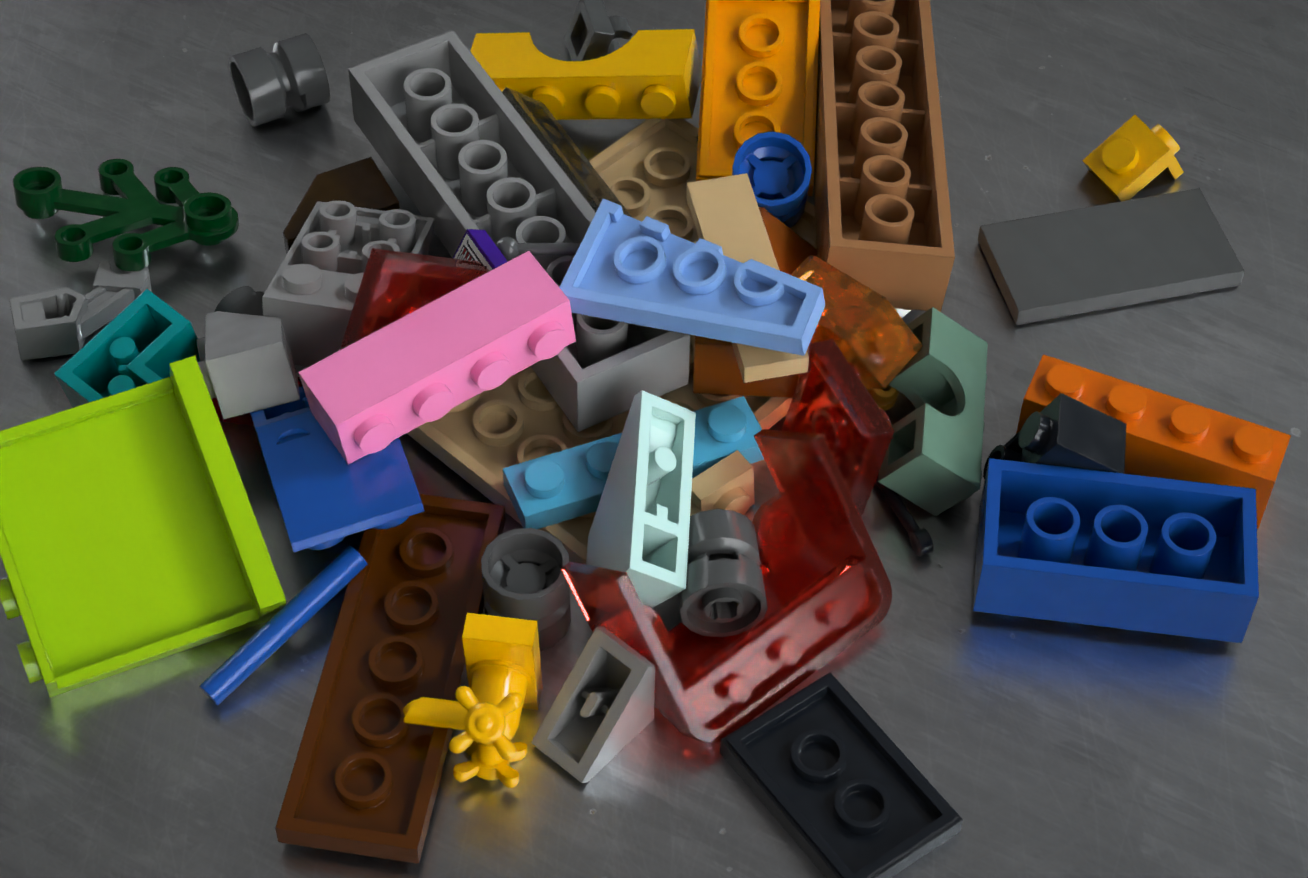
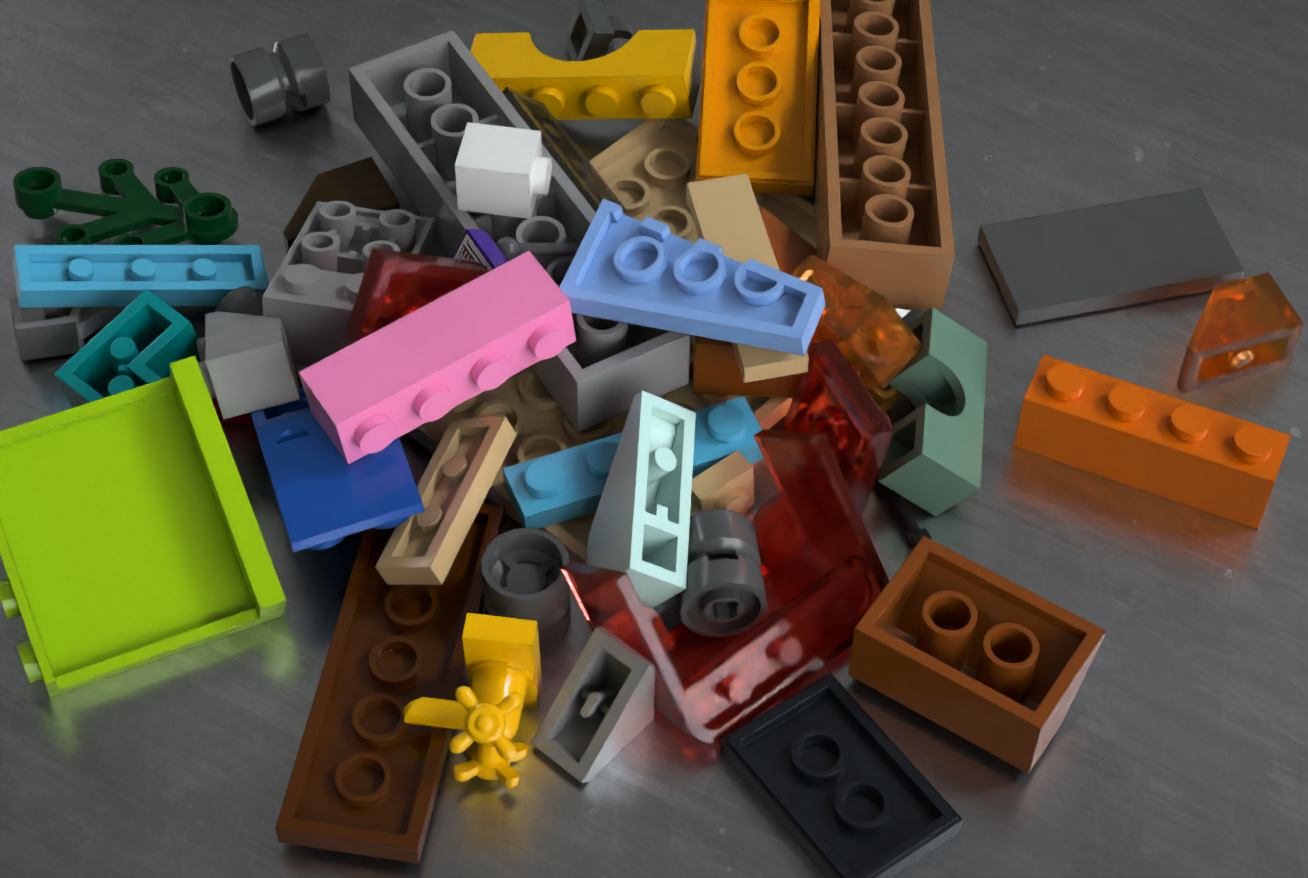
blue bar [199,545,368,706] -> none
blue wheel [732,131,812,228] -> none
blue brick [973,458,1259,643] -> none
black slope [983,393,1127,479] -> none
yellow bracket [1082,114,1184,202] -> none
none -> medium azure plate [12,245,269,308]
none -> tan plate [375,416,517,585]
none -> white brick [455,122,552,219]
none -> dark orange slope [848,536,1106,774]
none -> clear orange slope [1176,272,1304,394]

